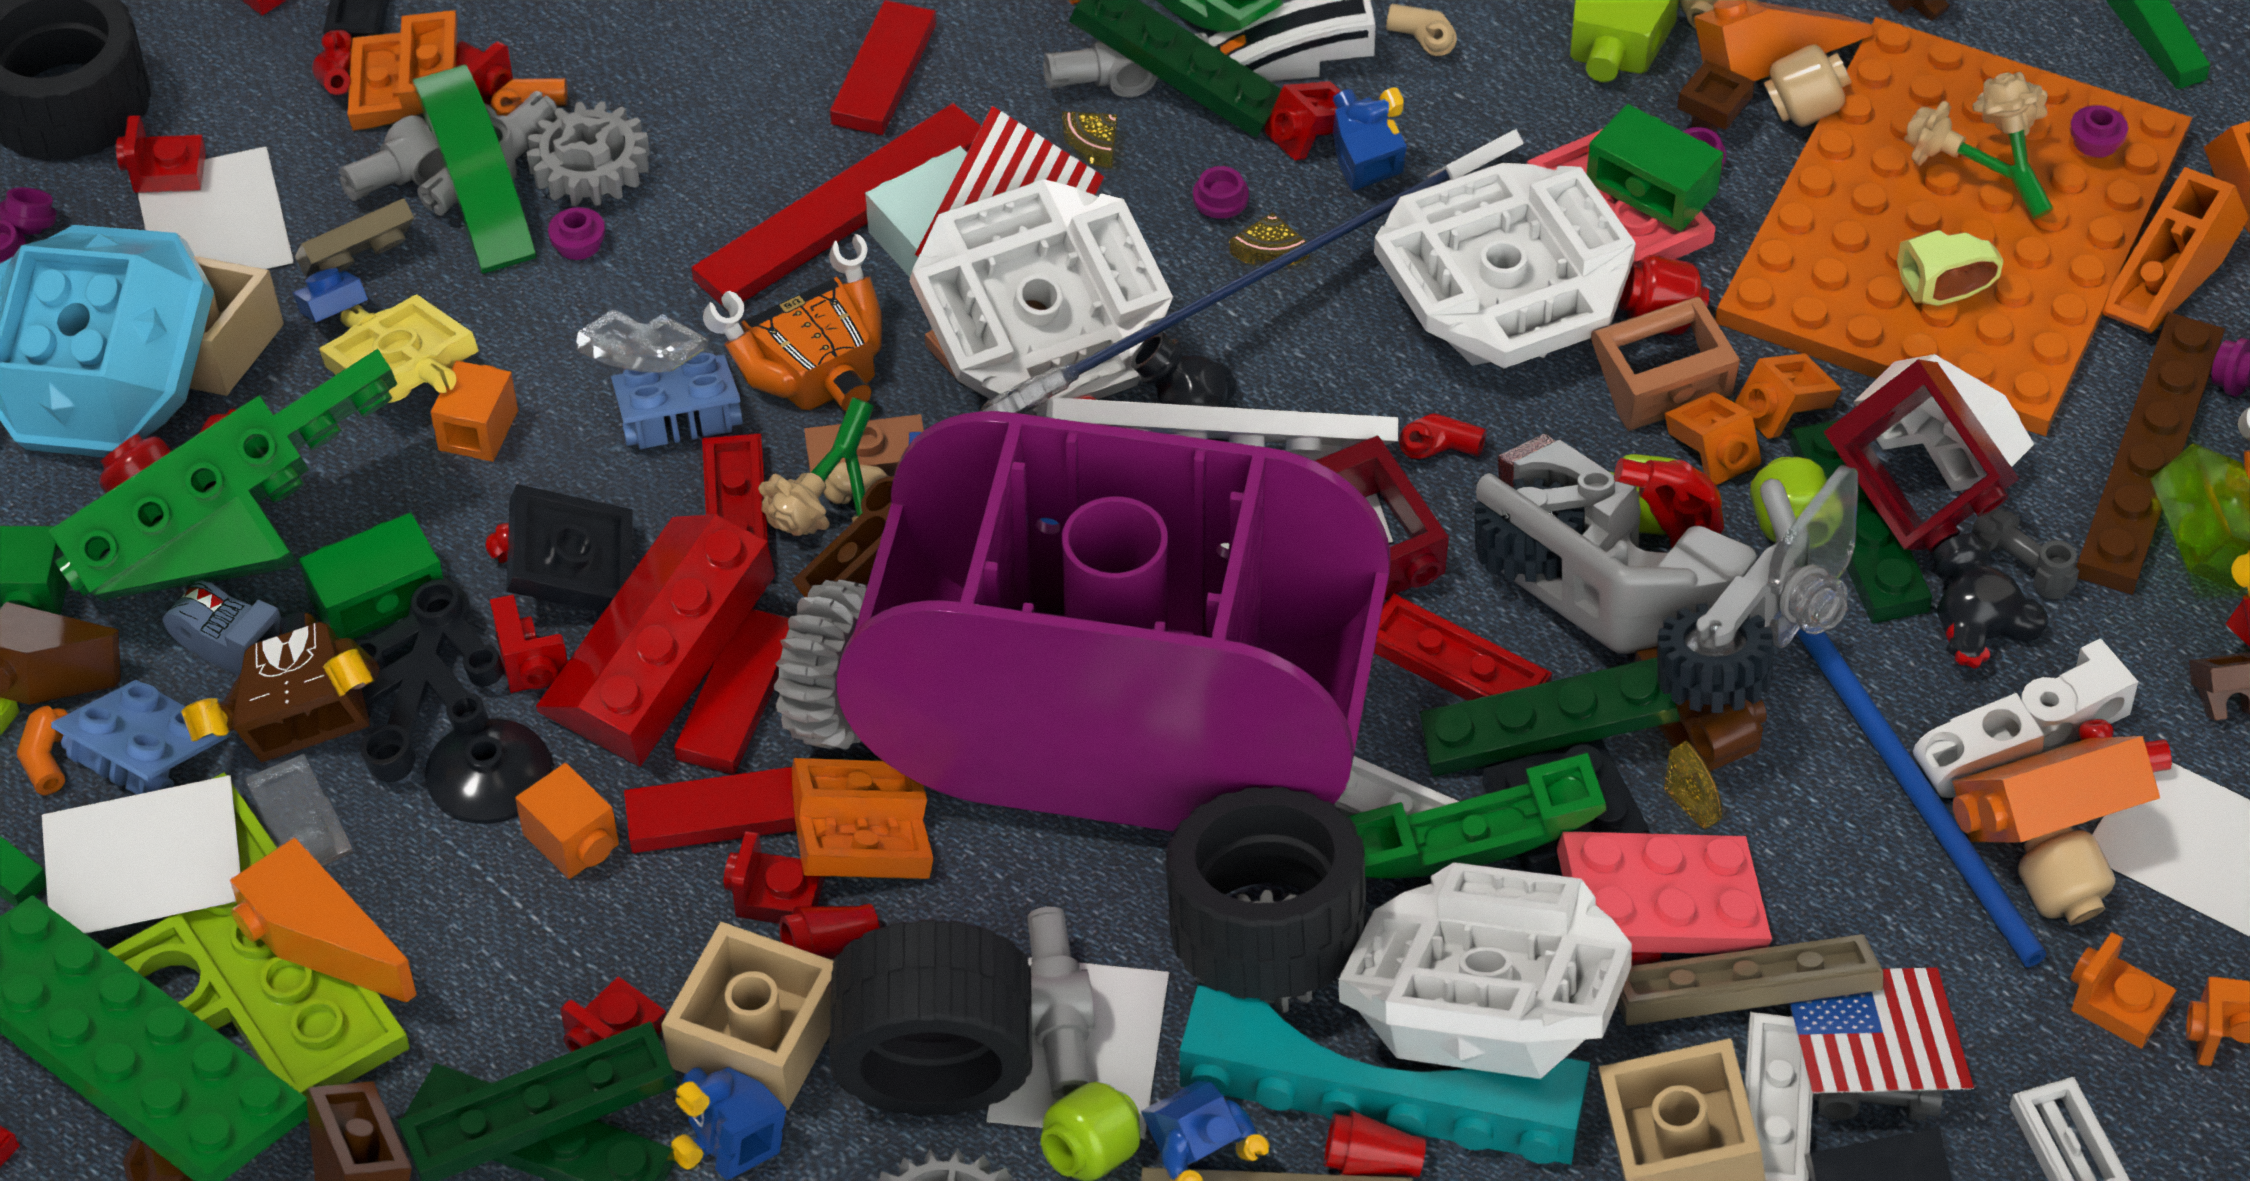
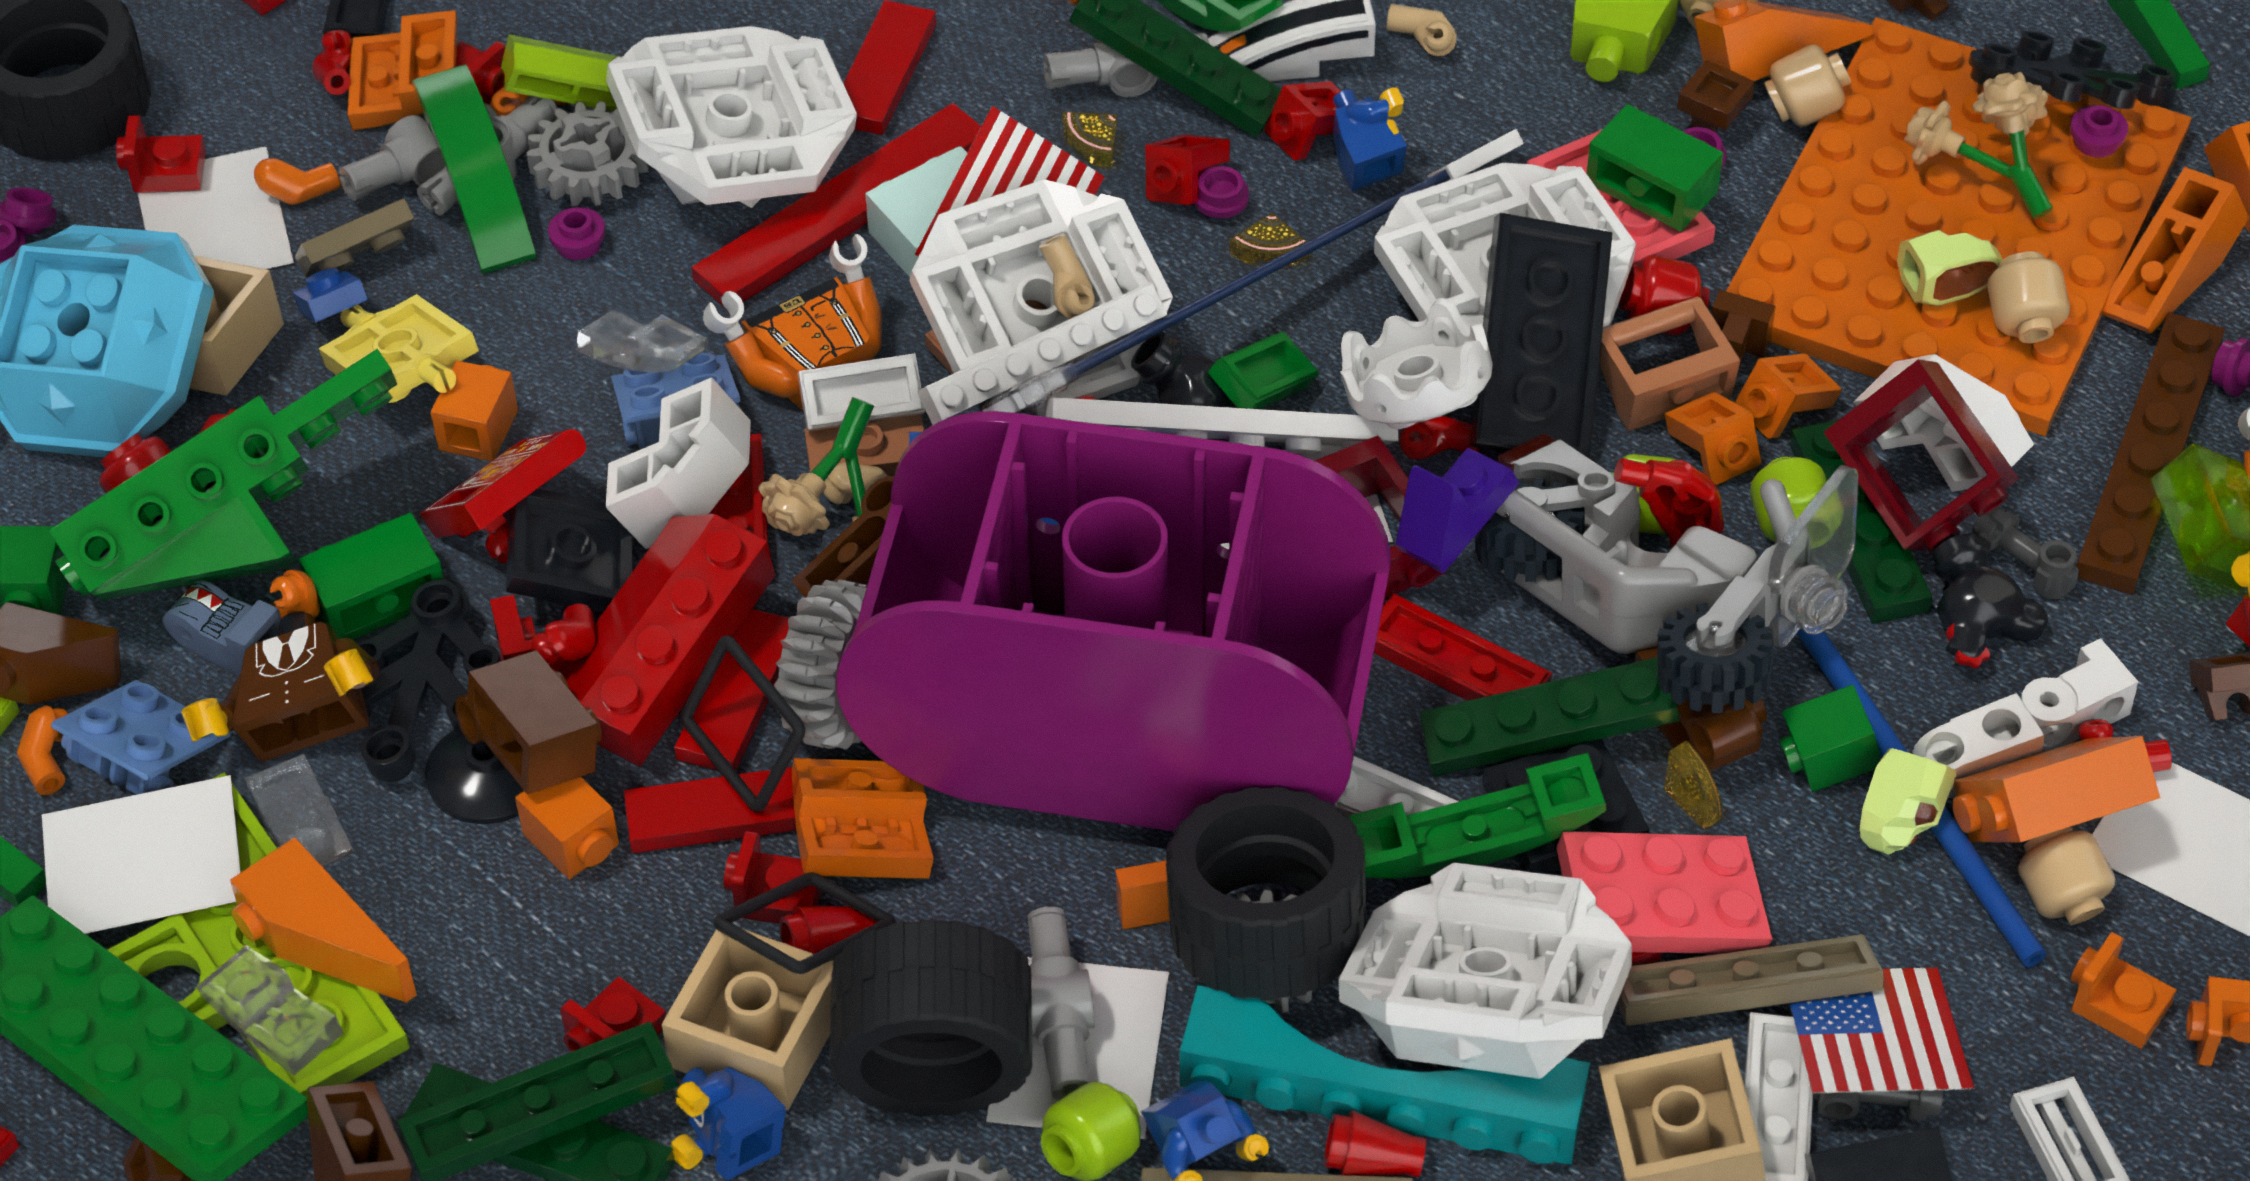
none -> clear slope [197,945,344,1075]
none -> orange arm [253,158,341,205]
none -> orange arm [270,570,320,619]
none -> red container [419,429,586,538]
none -> reddish brown hinge [455,650,602,795]
none -> lime piece [501,34,622,112]
none -> red arm [531,604,595,665]
none -> white piece [606,26,857,208]
none -> white brick [606,377,751,549]
none -> black piece [680,635,805,812]
none -> black piece [713,873,896,974]
none -> white tile [797,353,925,432]
none -> white piece [917,282,1168,425]
none -> tan arm [1039,233,1095,319]
none -> orange tile [1115,860,1170,930]
none -> red bracket [1145,134,1230,205]
none -> green tile [1207,331,1320,409]
none -> white plate [1340,298,1493,429]
none -> dark purple slope [1396,448,1520,573]
none -> black tile [1470,213,1613,458]
none -> reddish brown tile [1712,290,1776,372]
none -> green brick [1778,684,1881,792]
none -> yellowish green rock [1860,748,1956,855]
none -> black plant [1968,30,2178,110]
none -> tan head [1988,252,2070,343]

